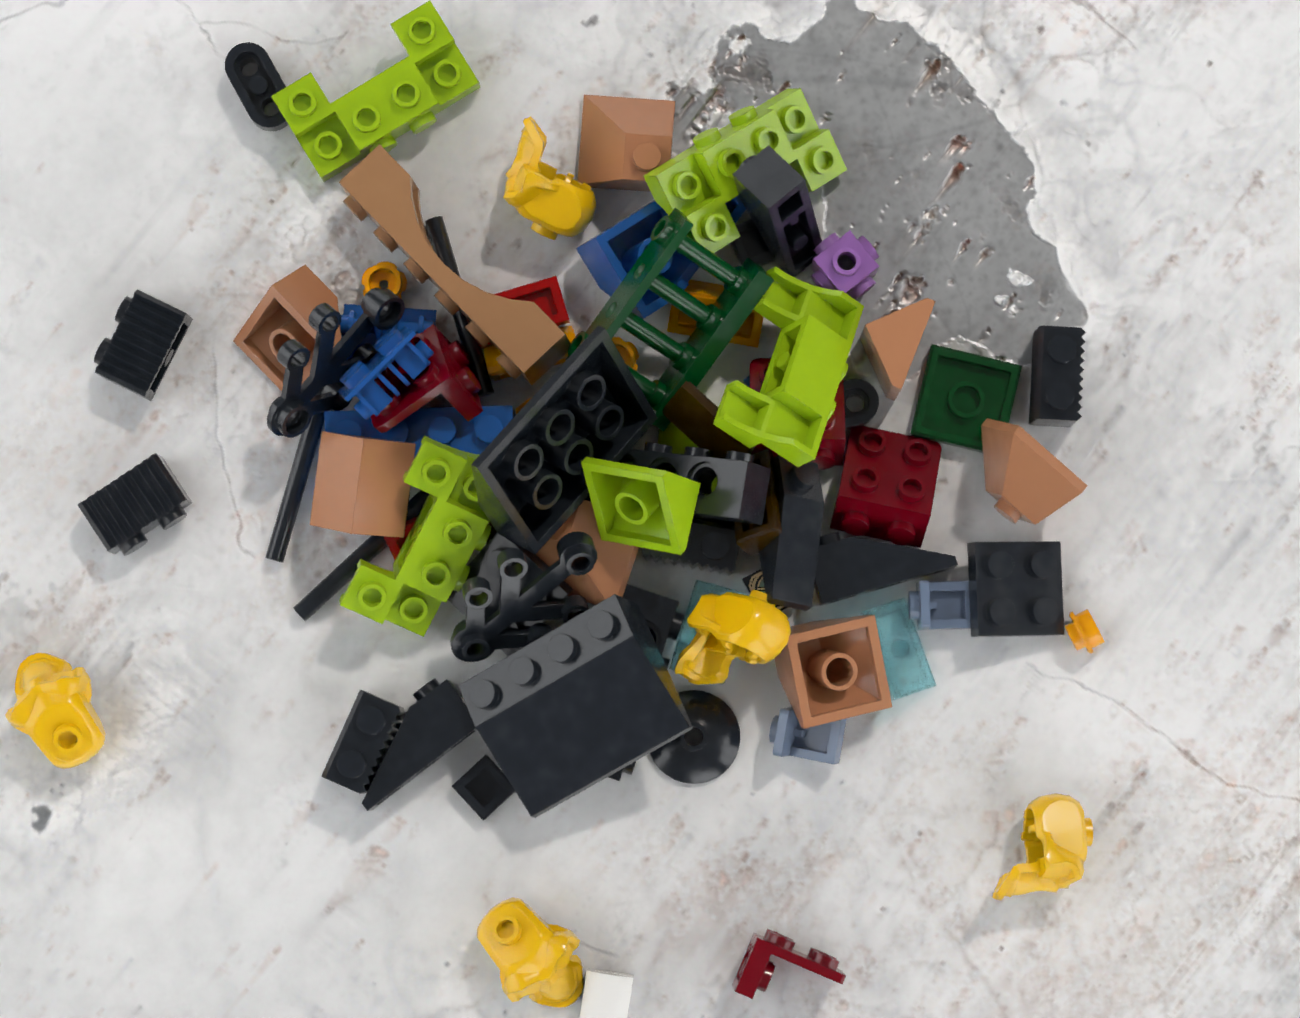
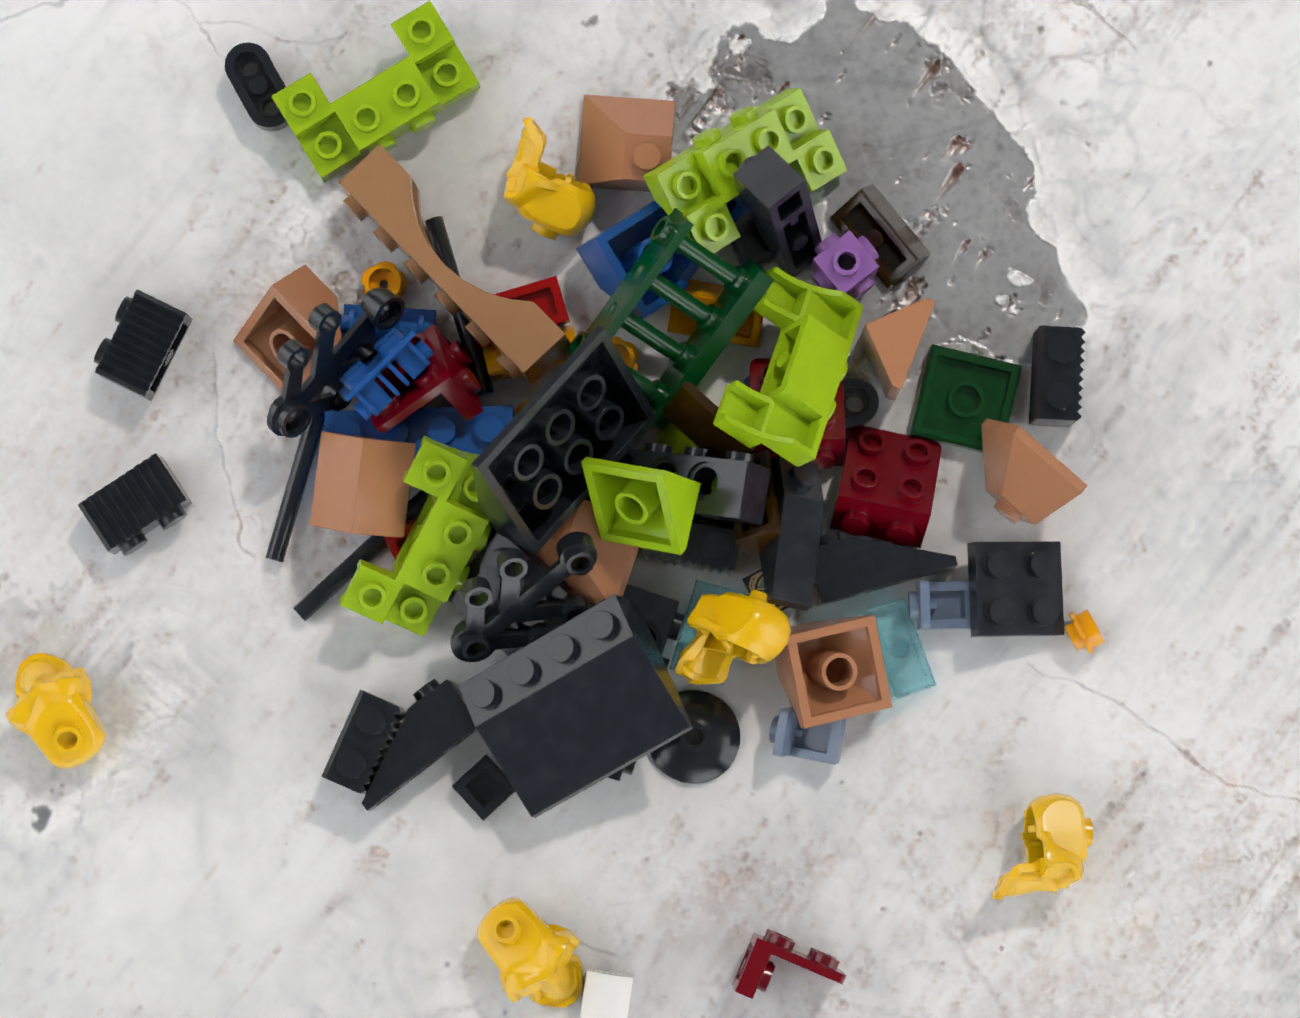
none -> dark brown slope [830,184,930,288]

